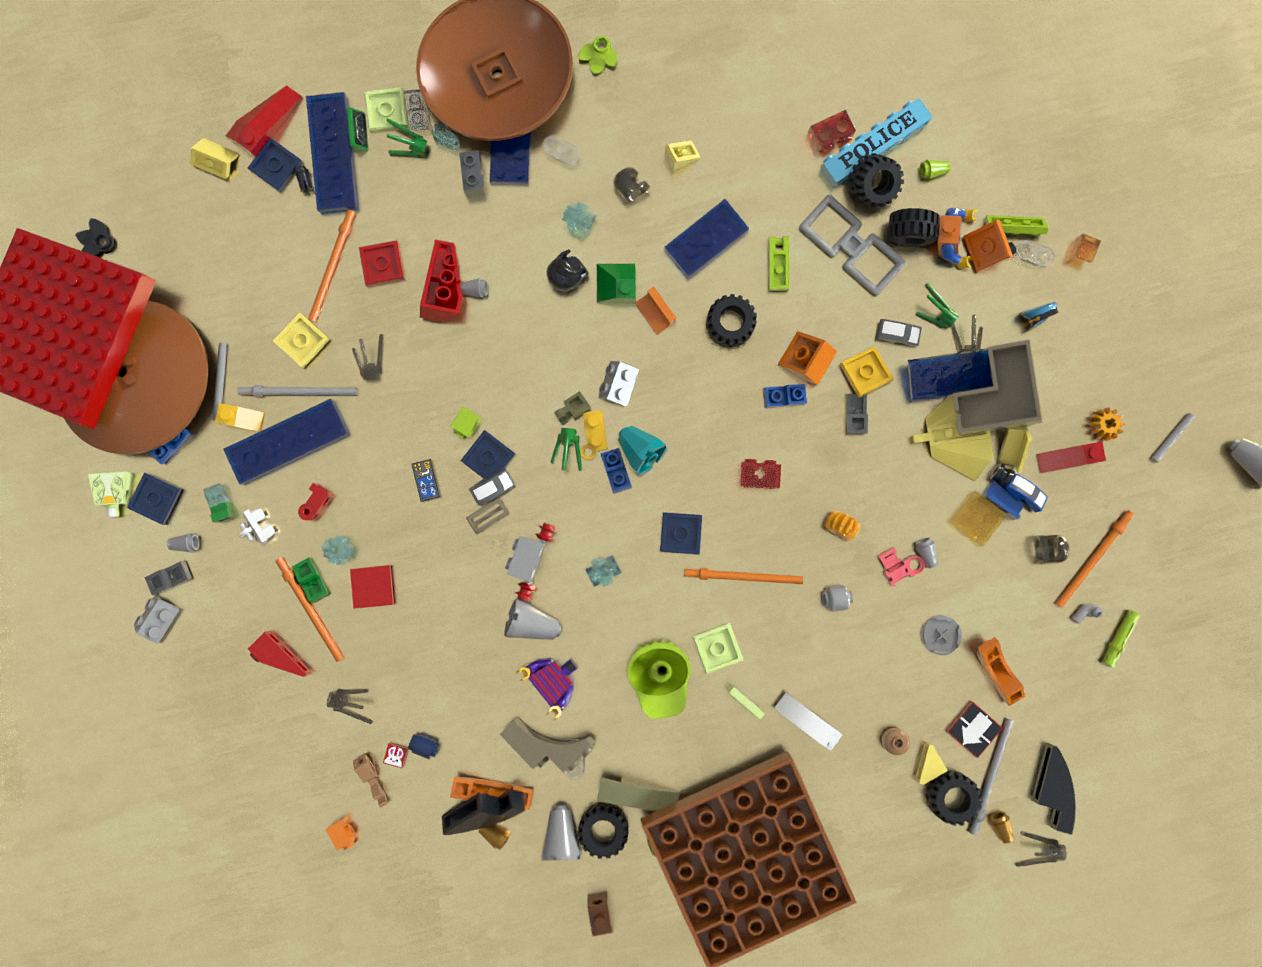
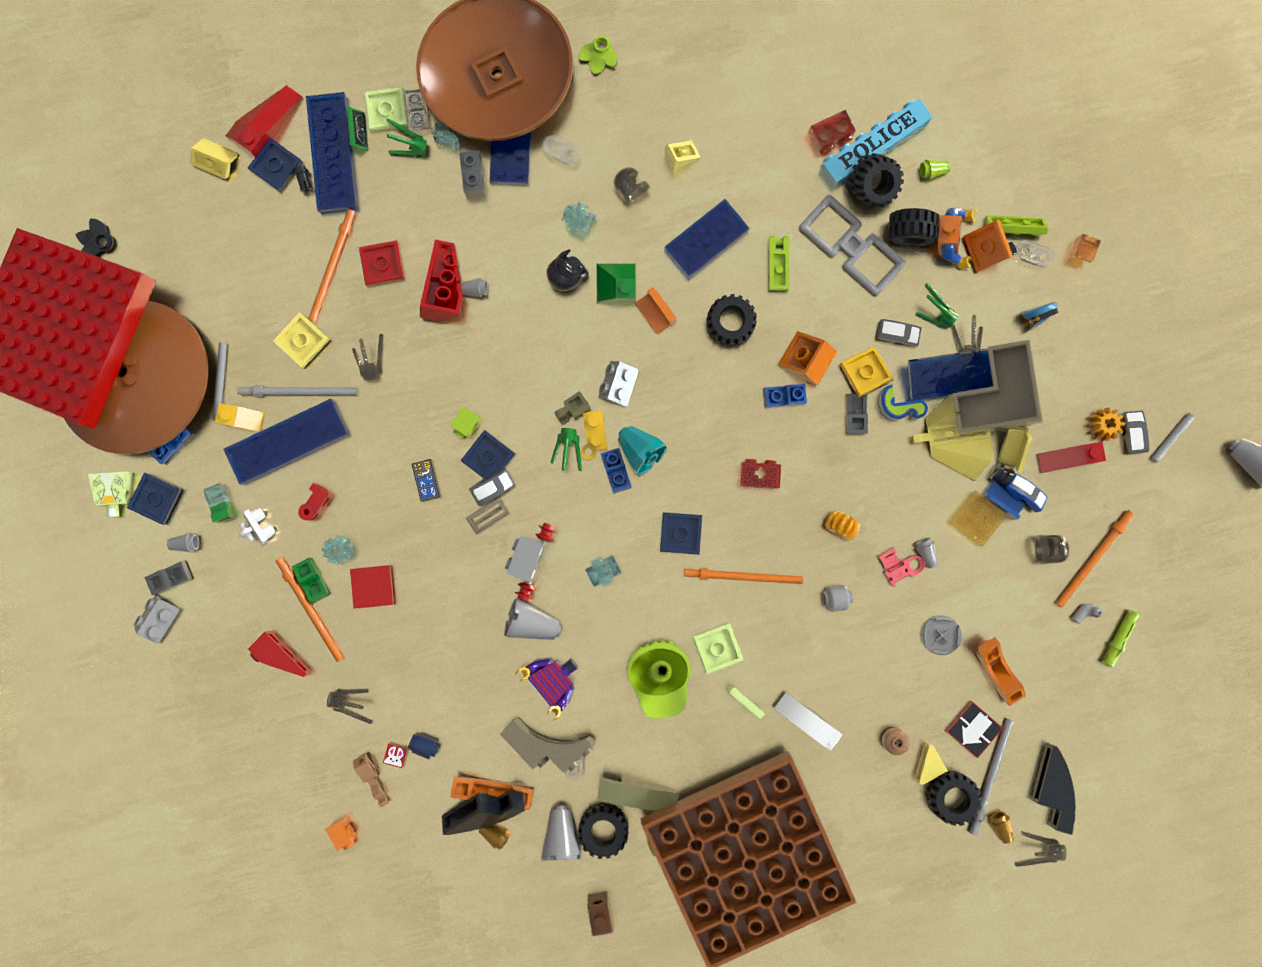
none -> blue animal [878,384,928,421]
none -> slope [1122,410,1149,454]

